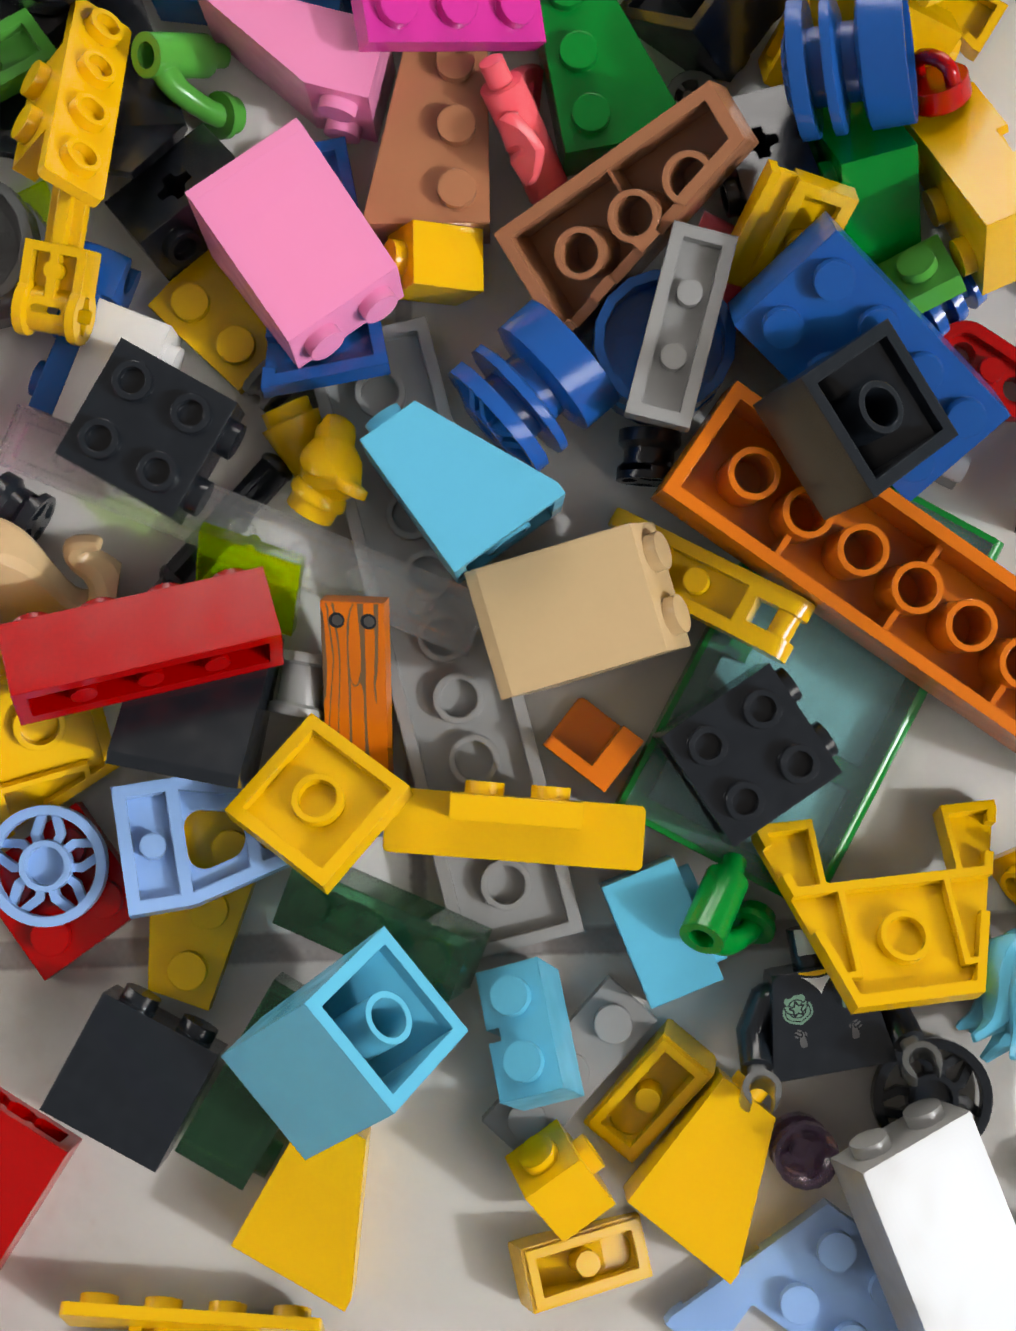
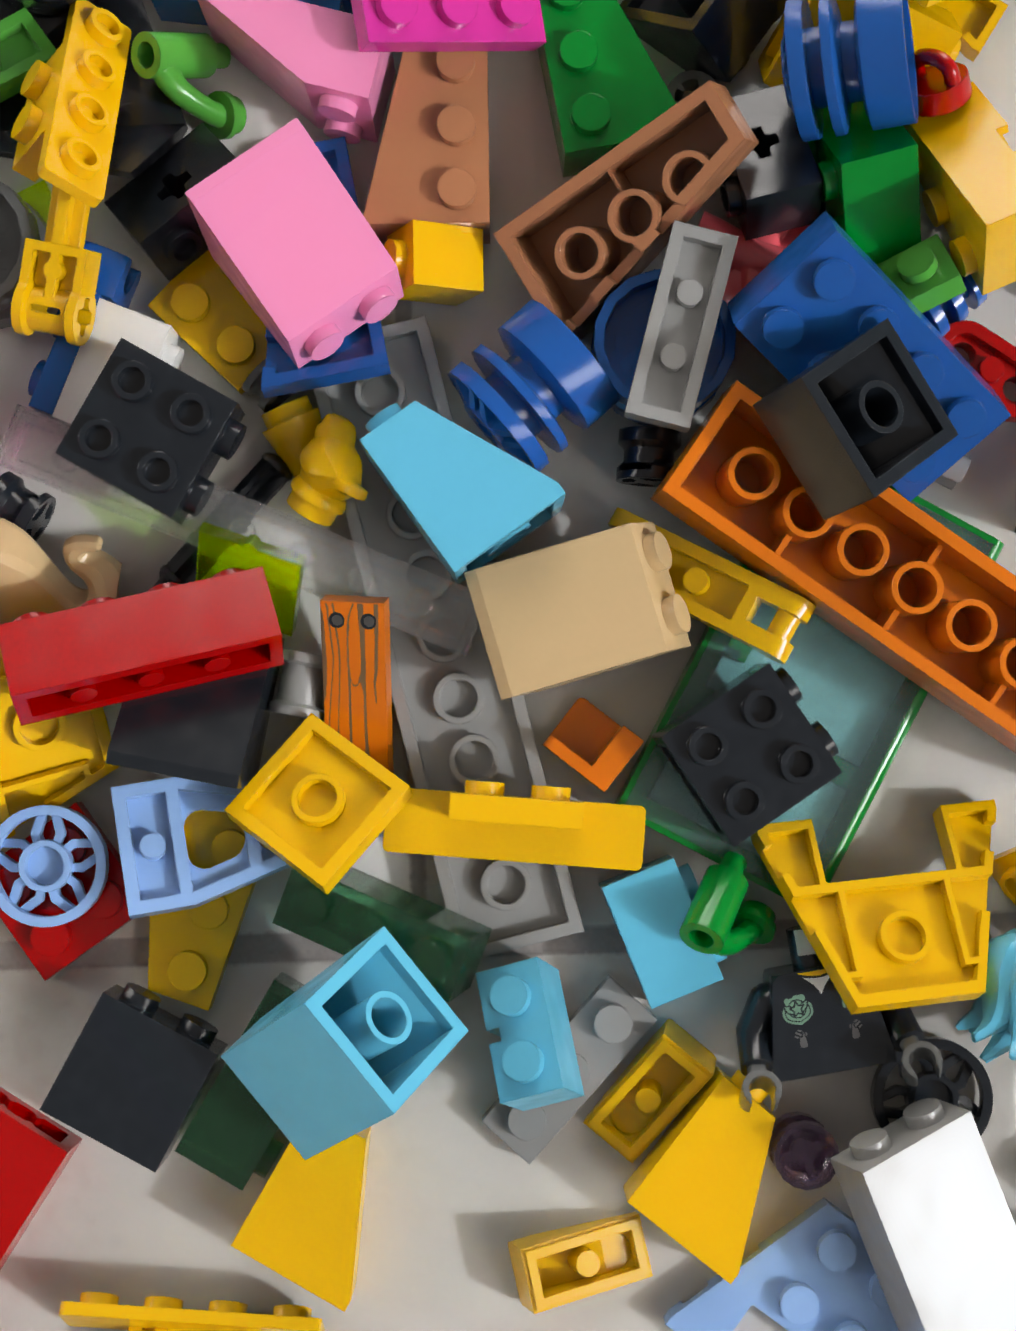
coral plant [479,53,568,205] -> none
yellow brick [504,1119,616,1243] -> none
yellow plate [727,159,859,289] -> none

